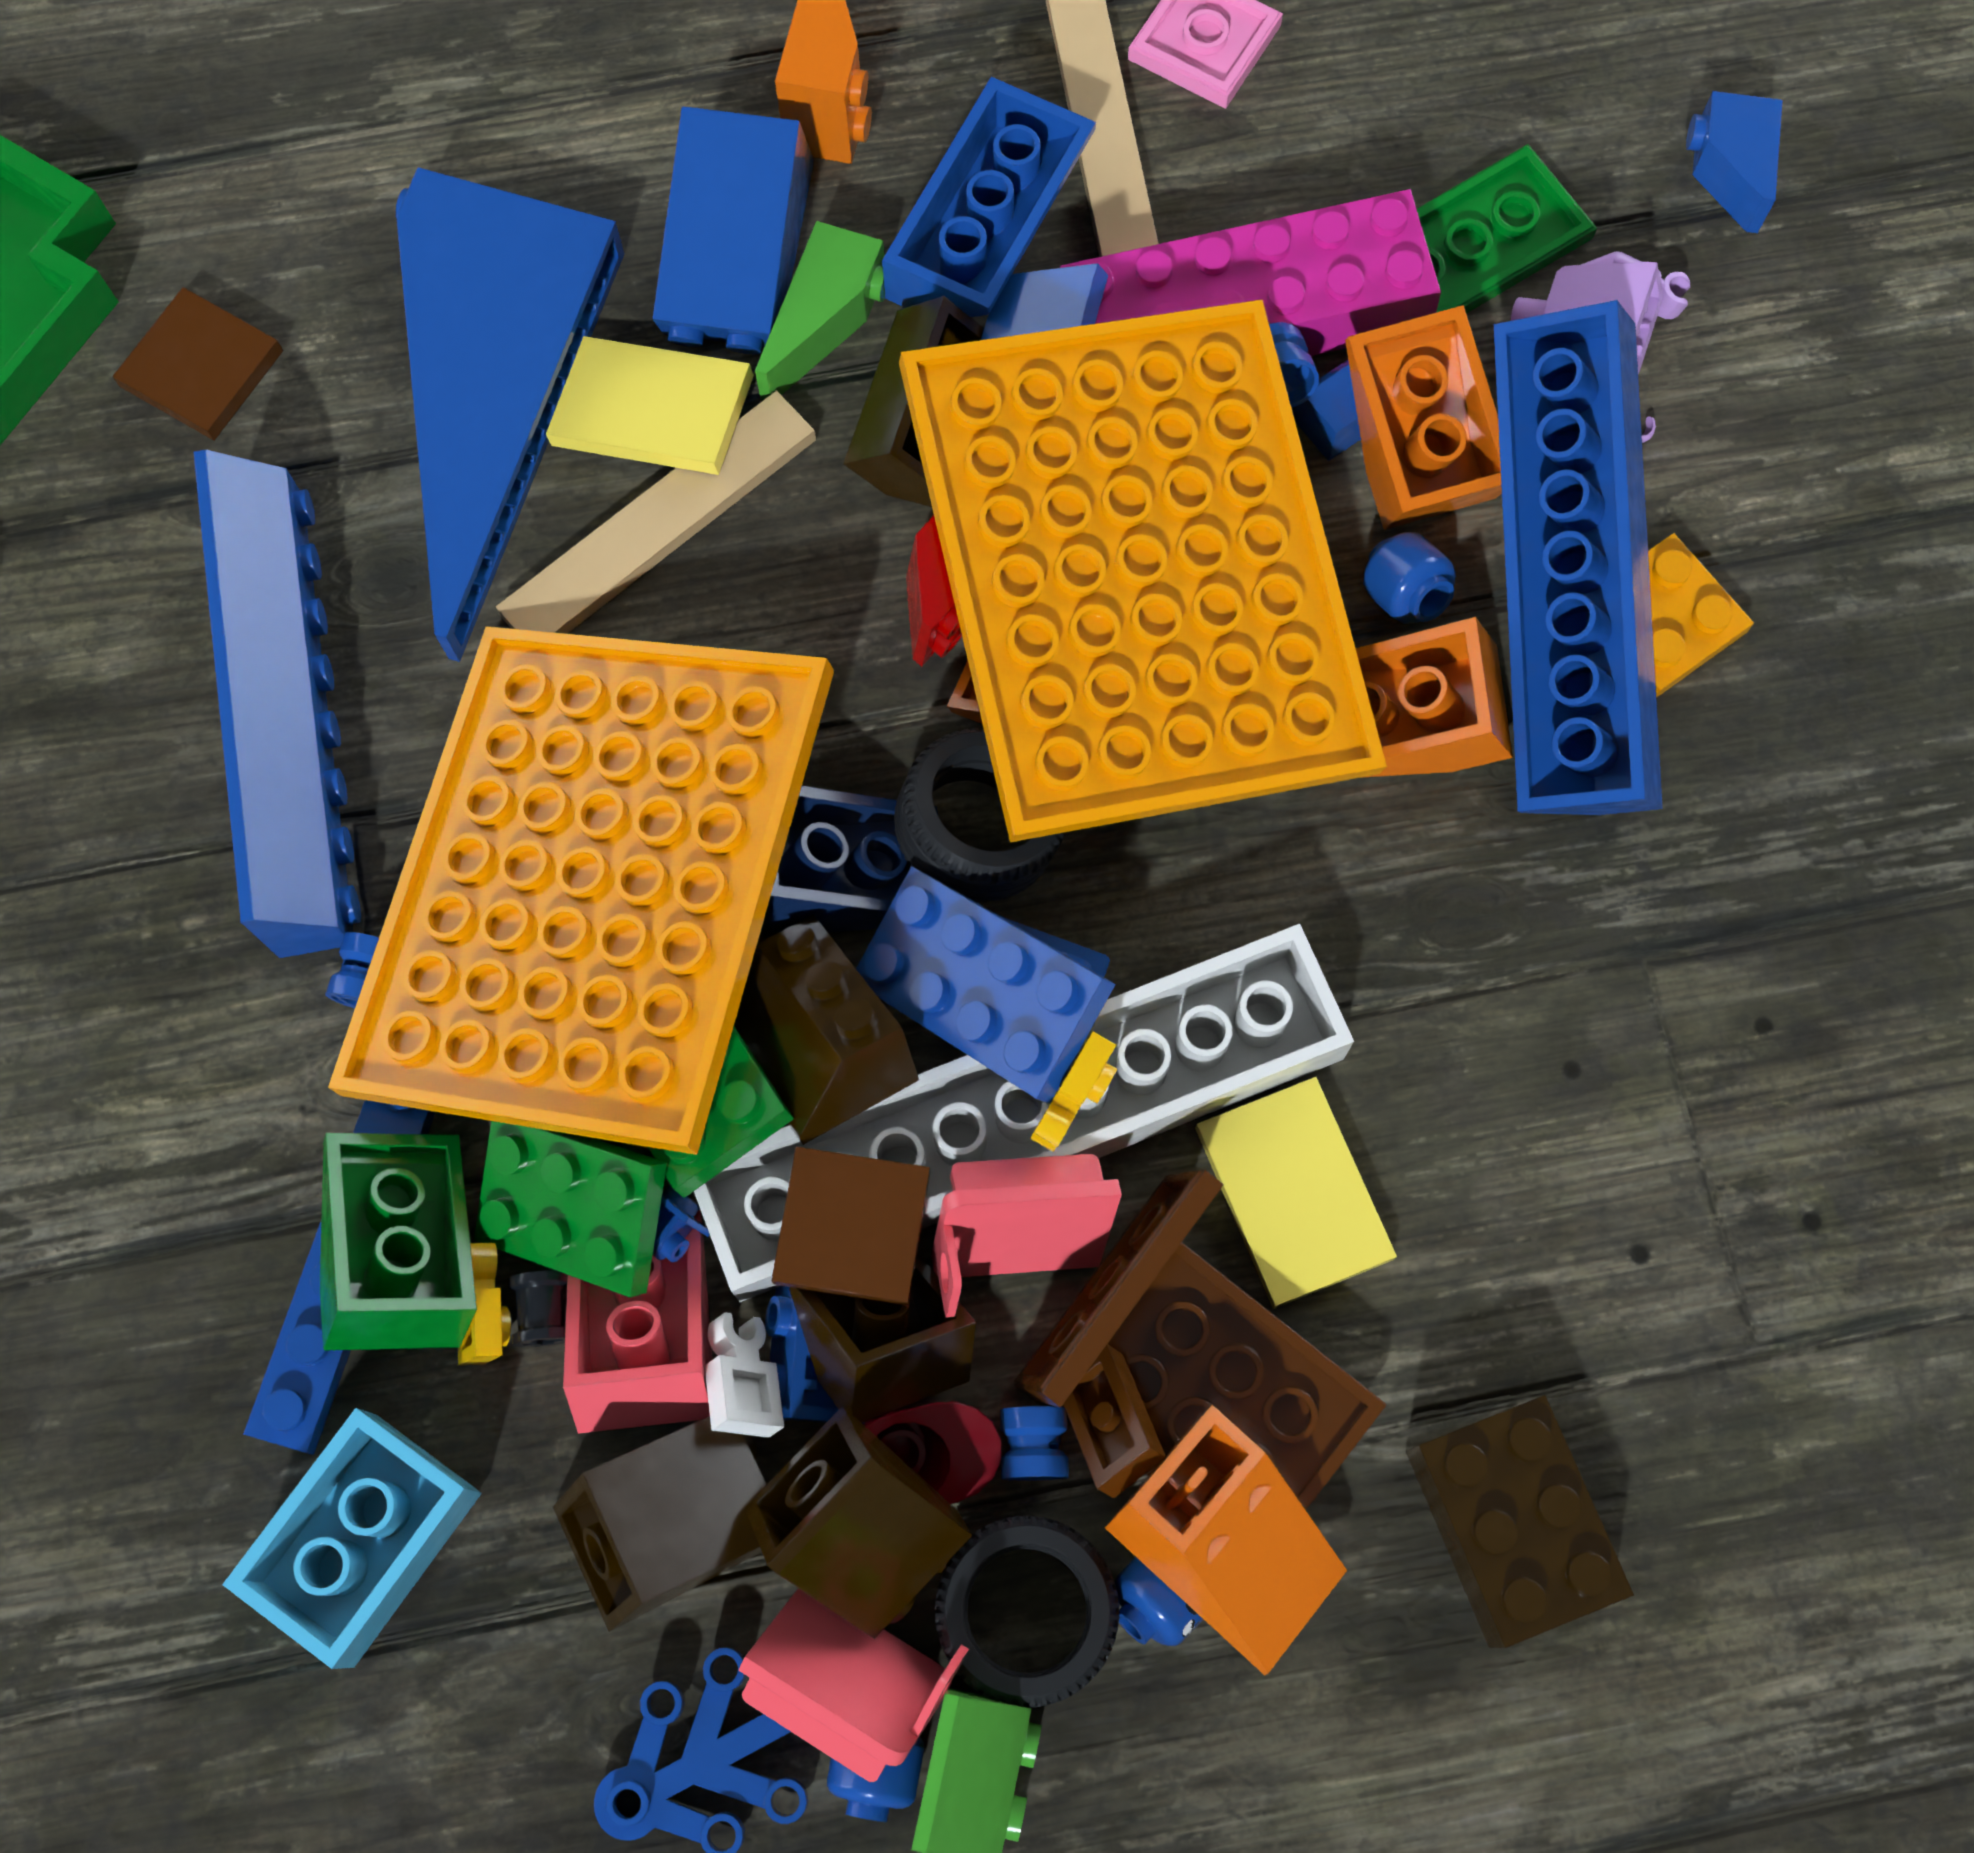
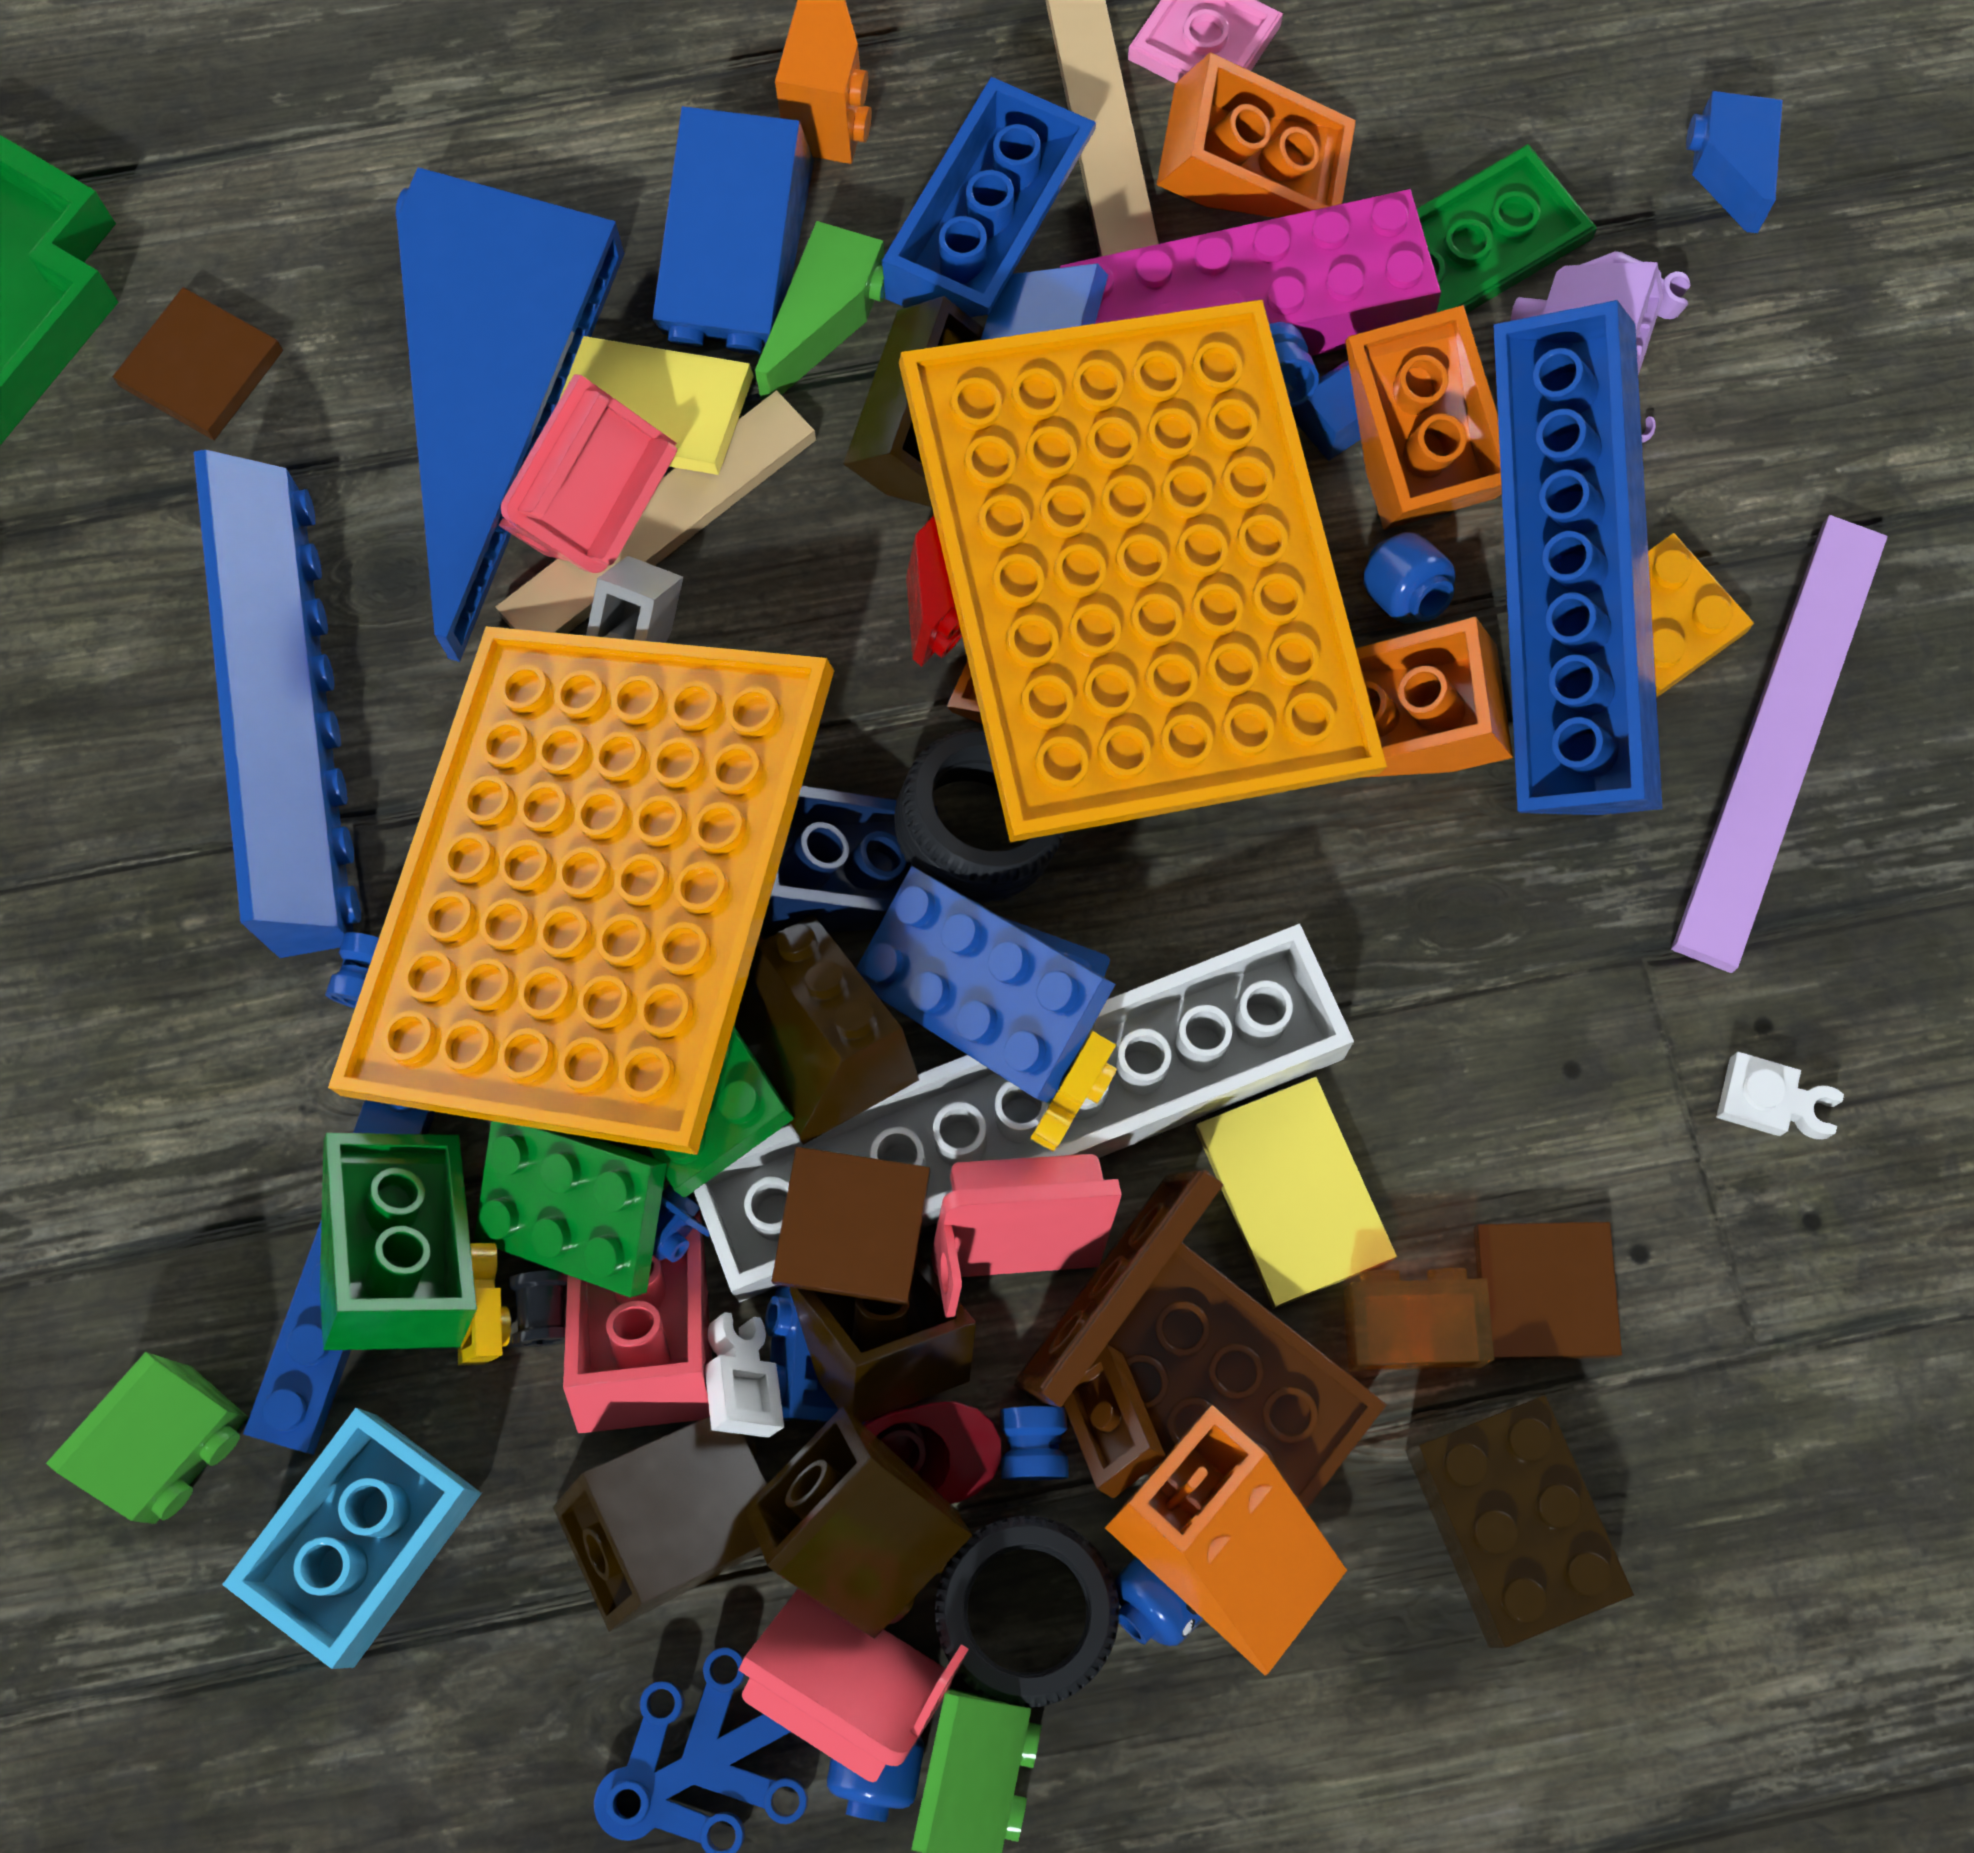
none -> bright green slope [46,1352,249,1524]
none -> coral piece [499,374,677,573]
none -> light grey slope [586,556,683,643]
none -> orange slope [1156,52,1356,218]
none -> clear orange brick [1343,1268,1494,1371]
none -> reddish brown tile [1474,1222,1622,1360]
none -> lavender tile [1671,515,1888,973]
none -> white plate [1716,1052,1844,1139]

